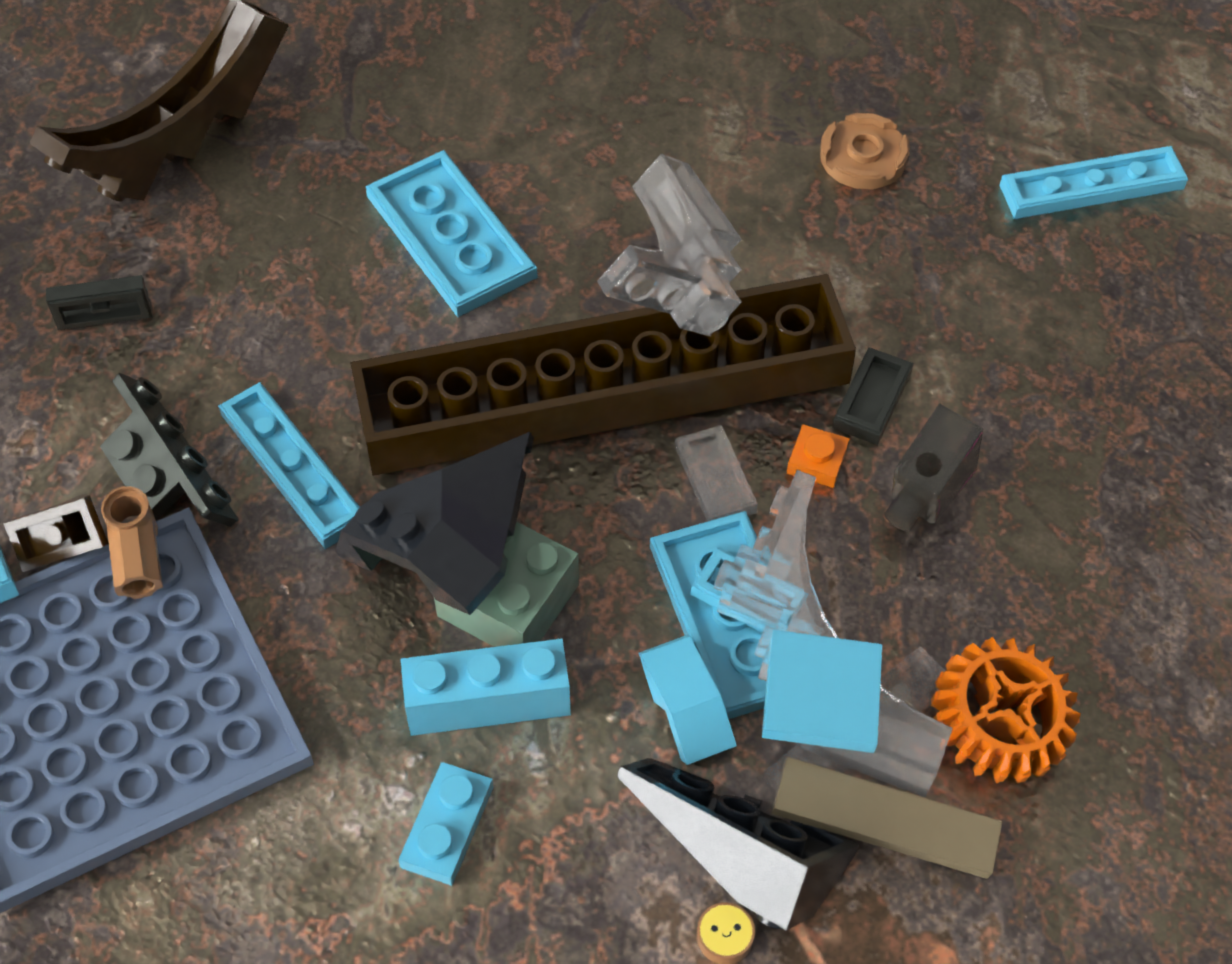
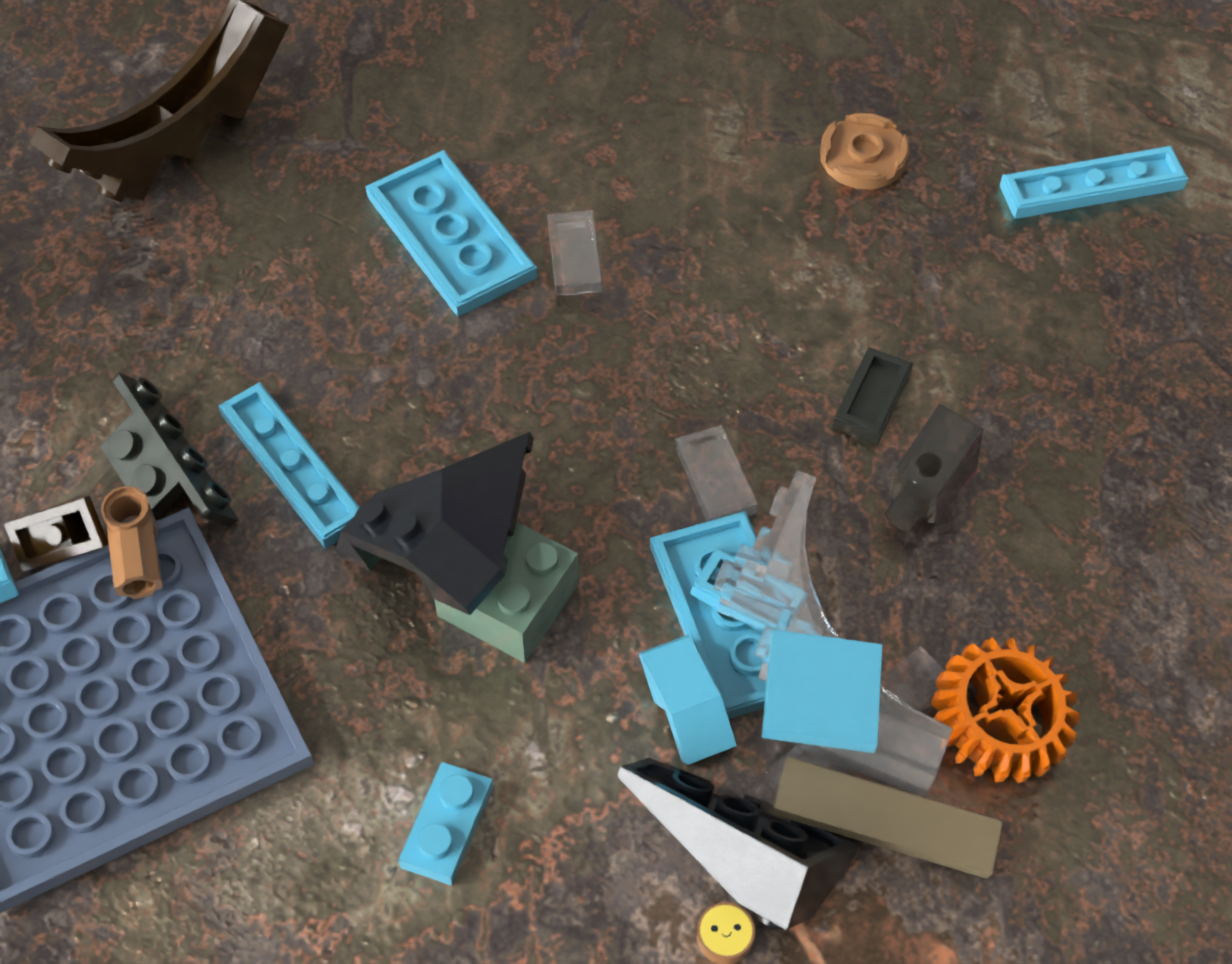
pearl dark grey tile [46,275,153,330] -> none
dark brown brick [350,274,856,476] -> none
medium azure brick [400,638,571,736] -> none
clear arch [597,154,742,336] -> none
orange plate [787,424,850,488] -> none
none -> clear tile [547,210,602,296]

